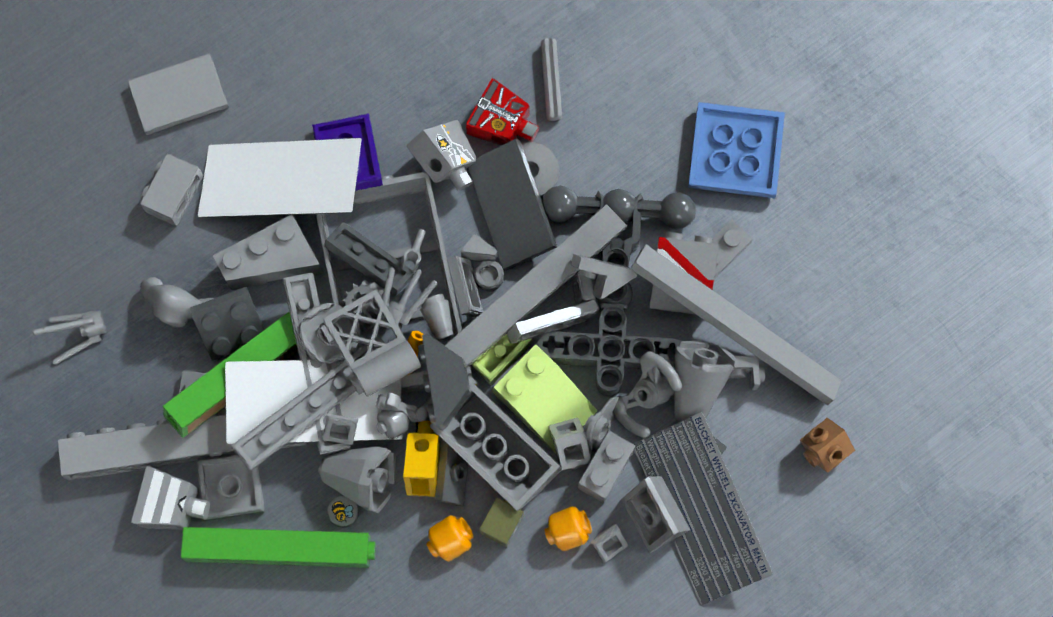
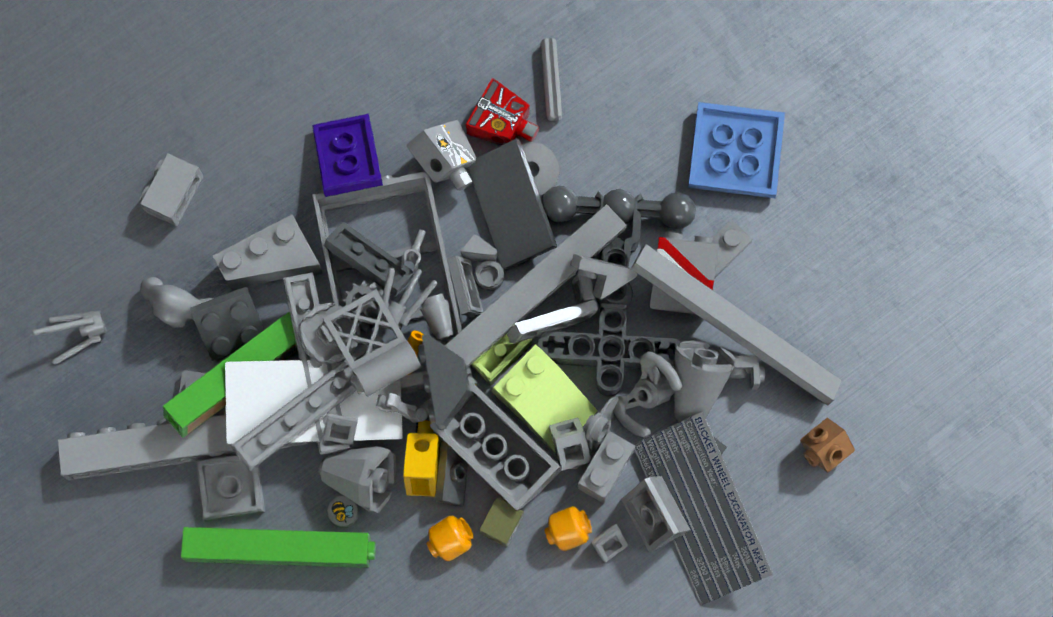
light grey tile [128,53,229,135] -> none
light grey torso [131,466,210,530] -> none
white sticker [198,138,362,217] -> none
light grey piece [377,410,410,439] -> none

